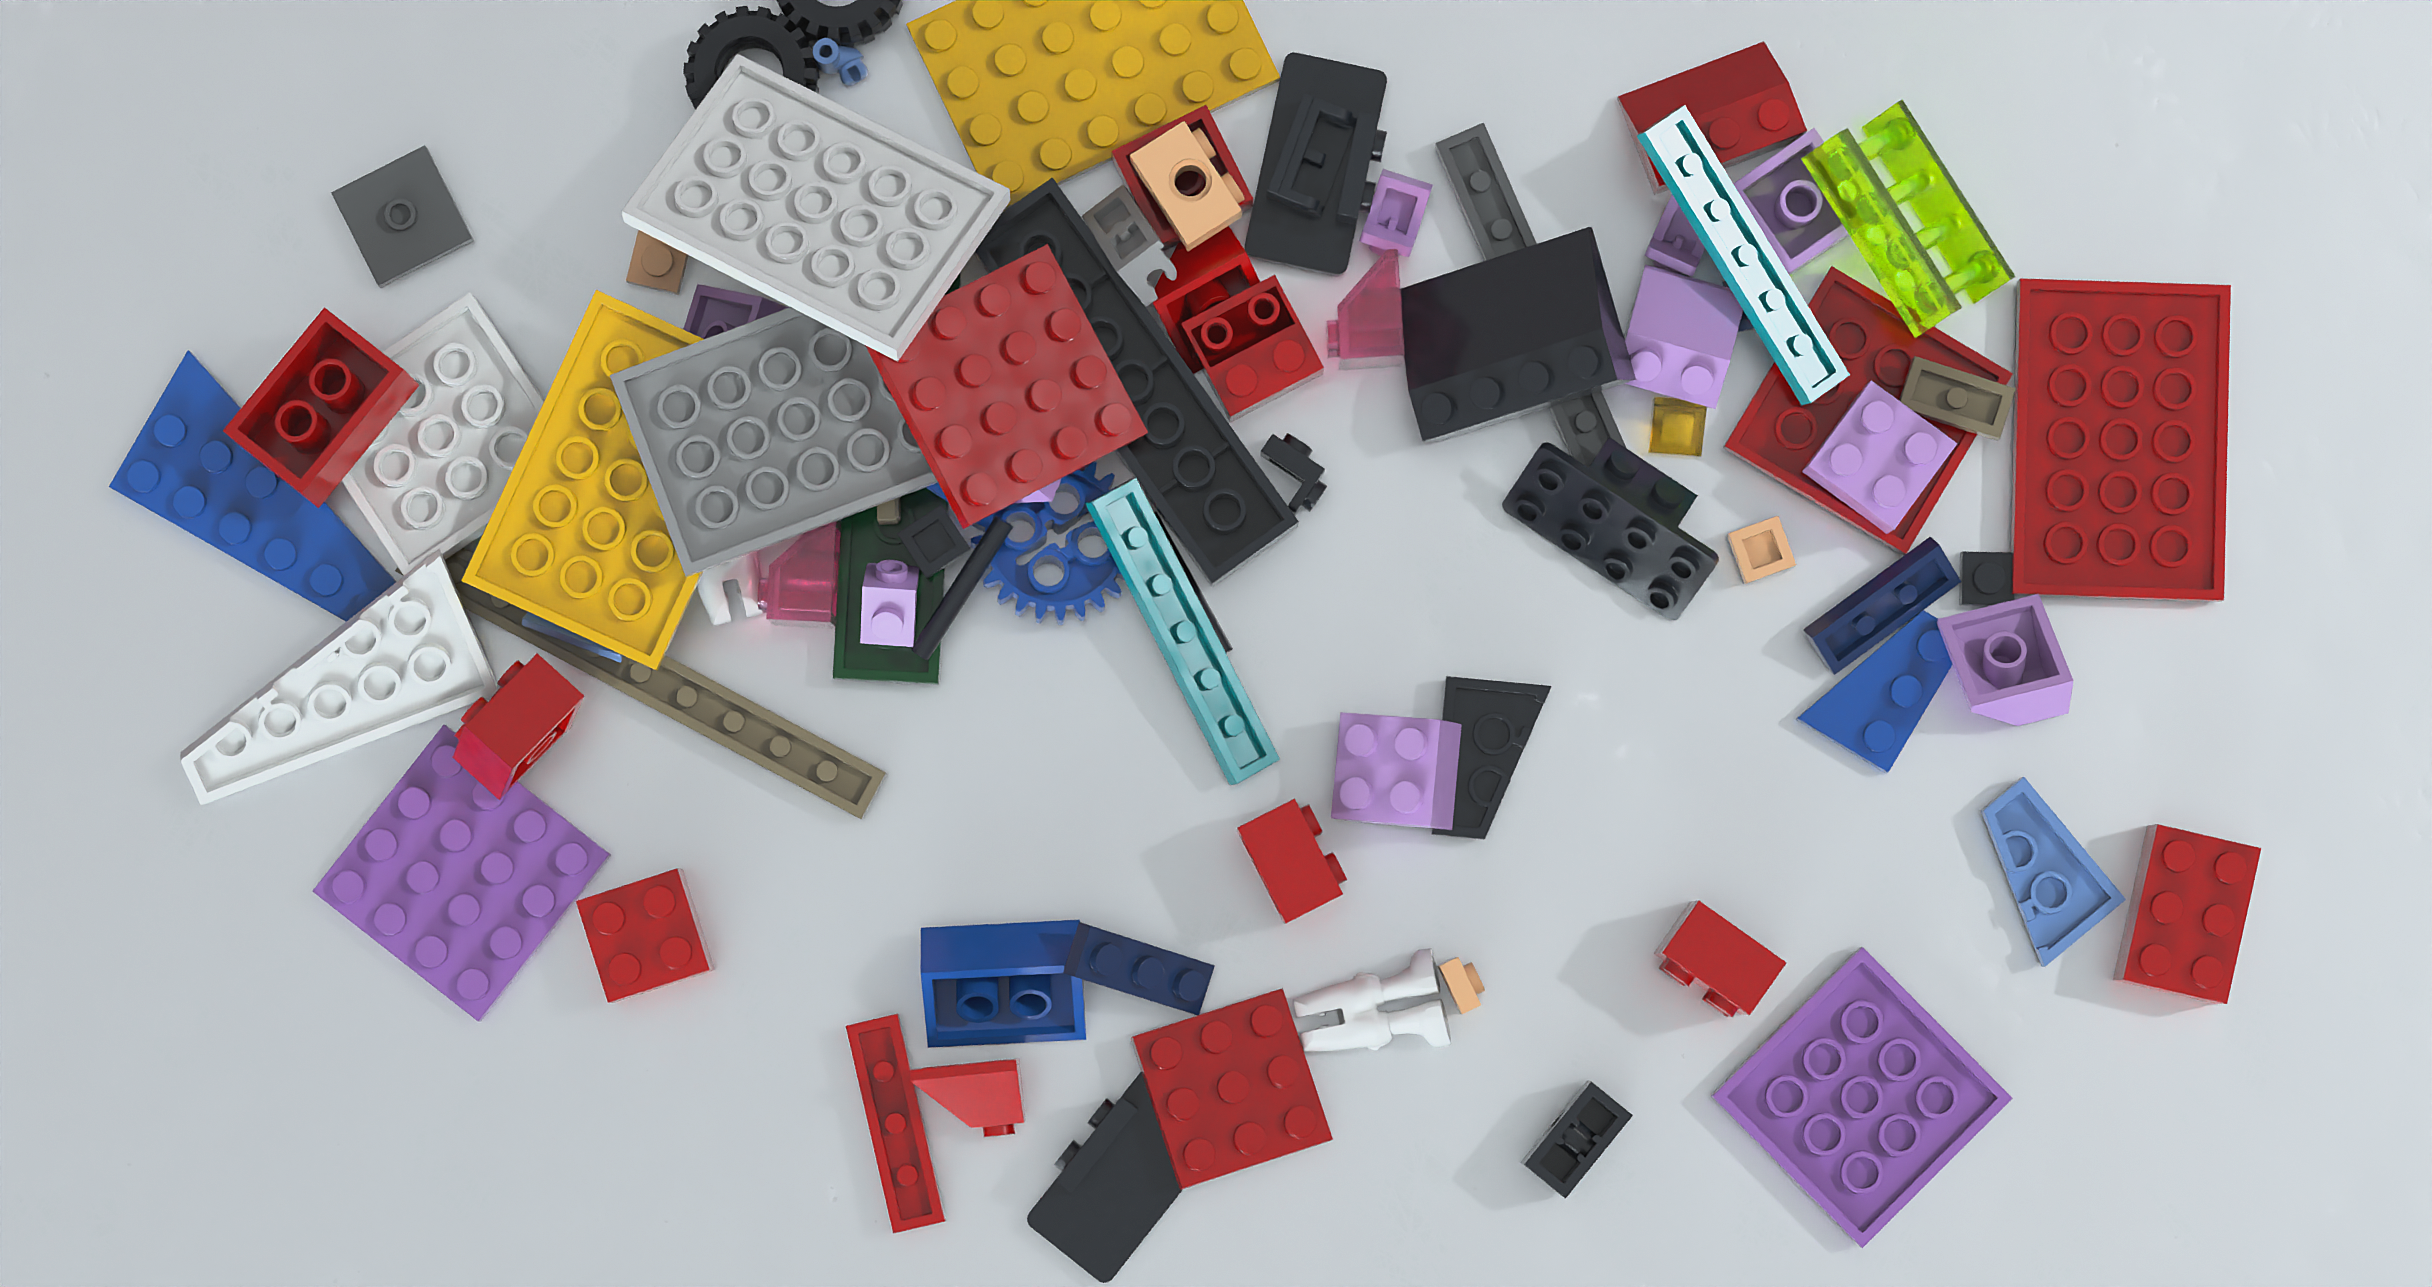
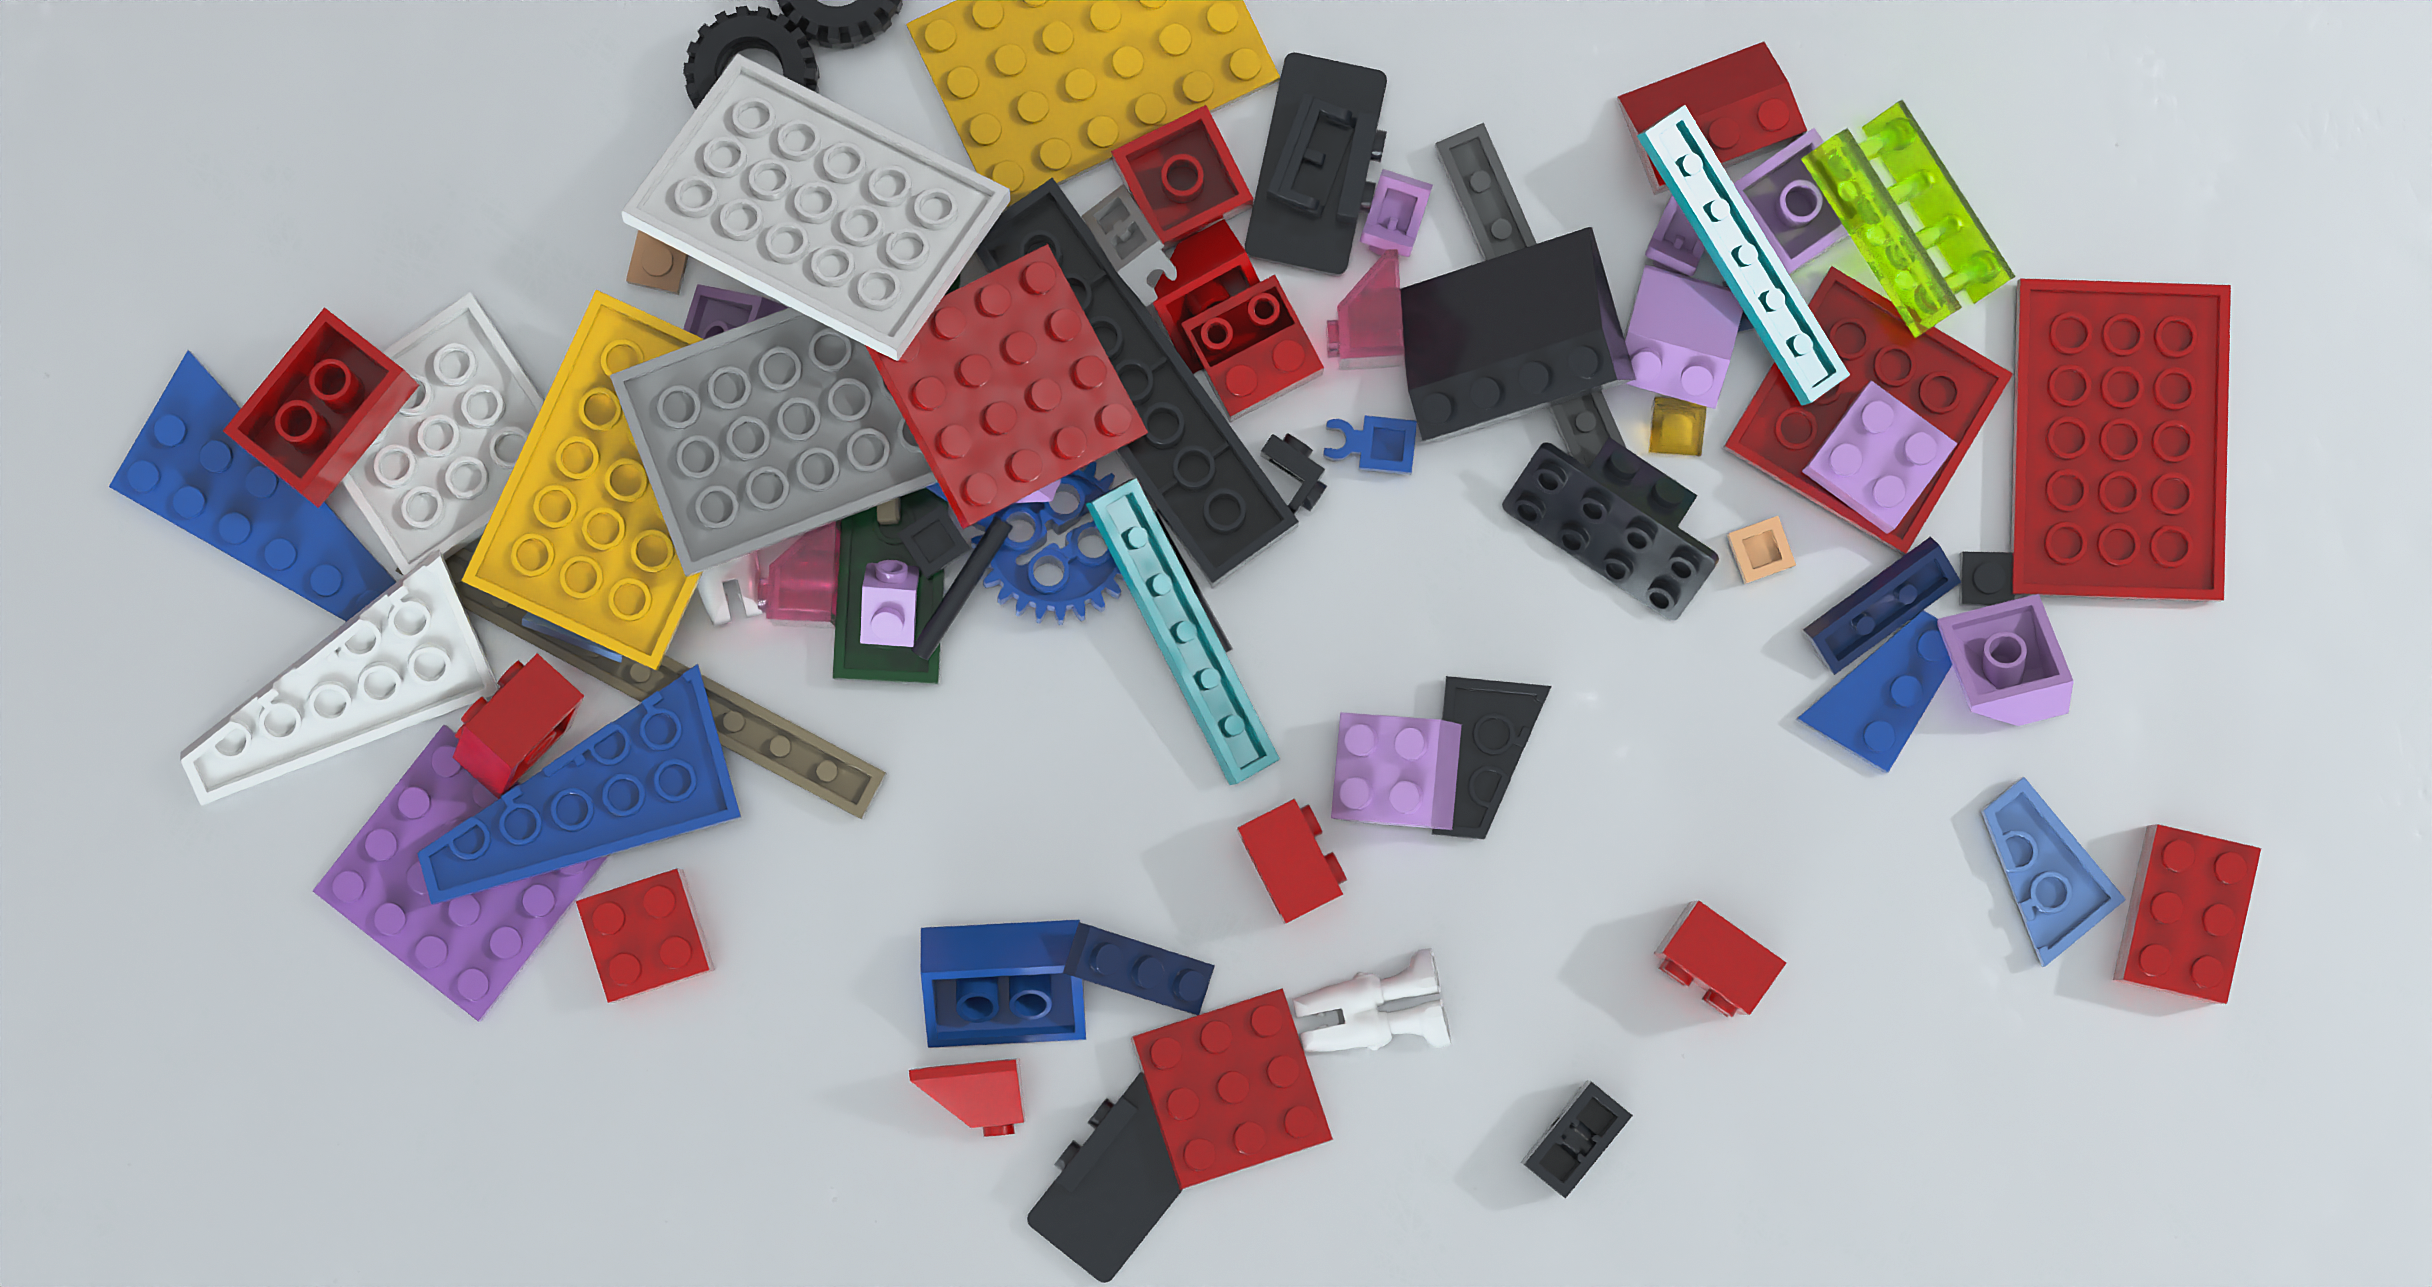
dark grey plate [331,145,474,288] -> none
medium blue arm [813,38,868,86] -> none
red plate [846,1014,946,1234] -> none
light nougat brick [1130,121,1245,251] -> none
light nougat plate [1437,957,1485,1014] -> none
medium lavender plate [1711,947,2013,1248] -> none
dark tan plate [1899,356,2016,441] -> none
none -> blue wing [417,664,742,905]
none -> blue plate [1323,415,1417,475]

